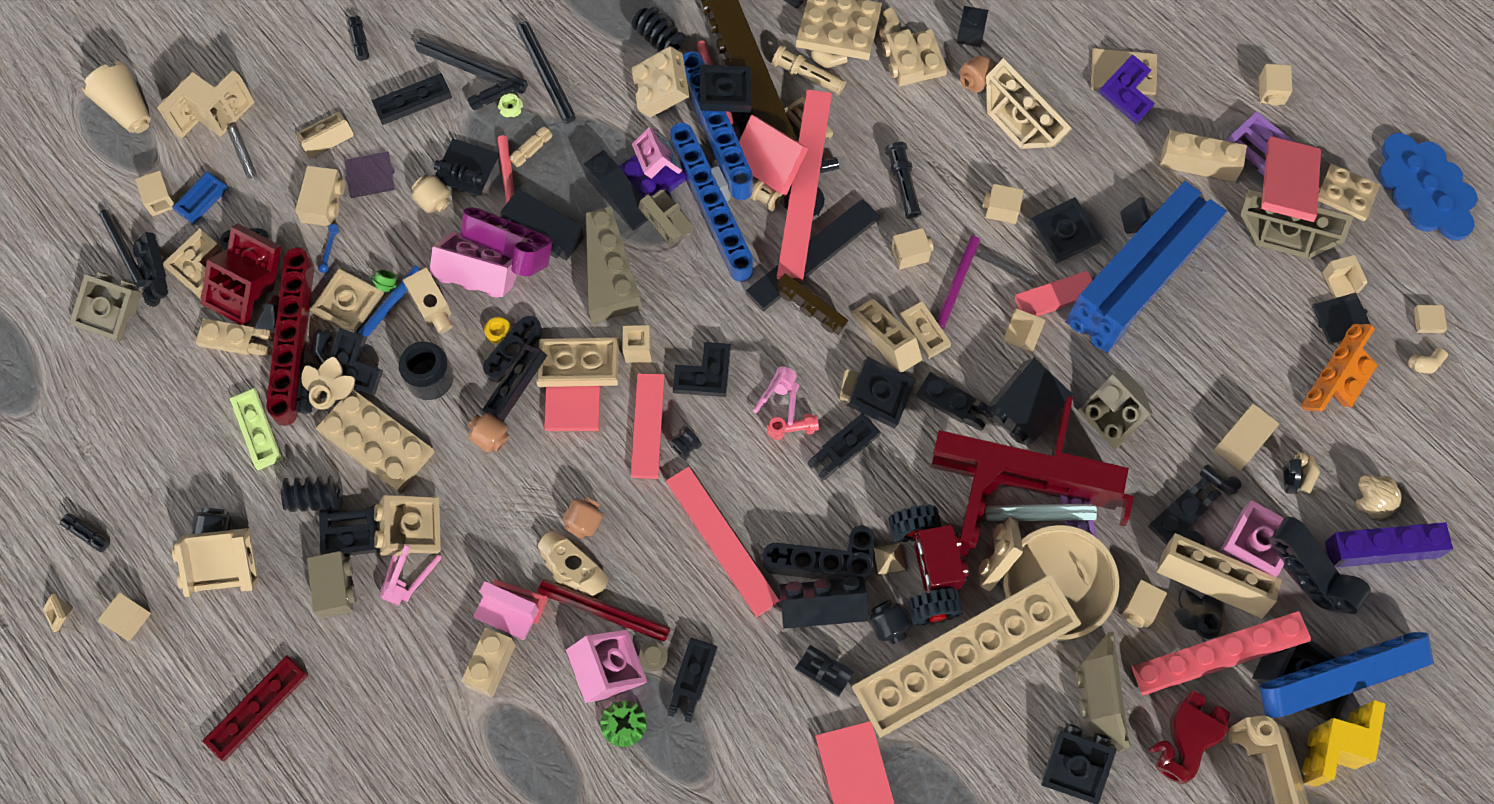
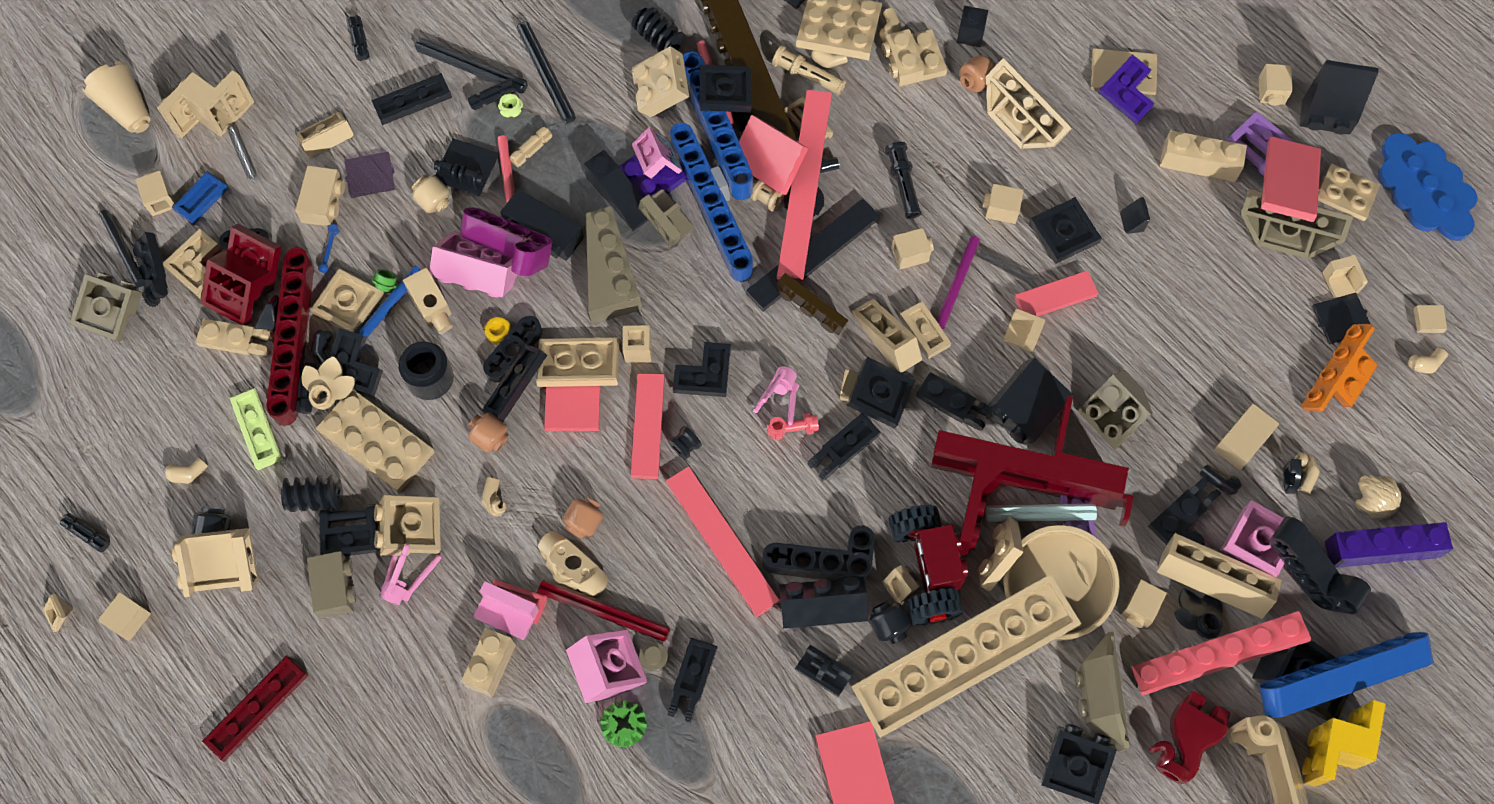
tan slope [874,543,906,575] -> none
blue brick [1065,181,1227,354] -> none
none -> tan arm [164,457,208,484]
none -> tan arm [481,477,506,516]
none -> tan tile [882,564,921,604]
none -> black slope [1299,60,1379,135]

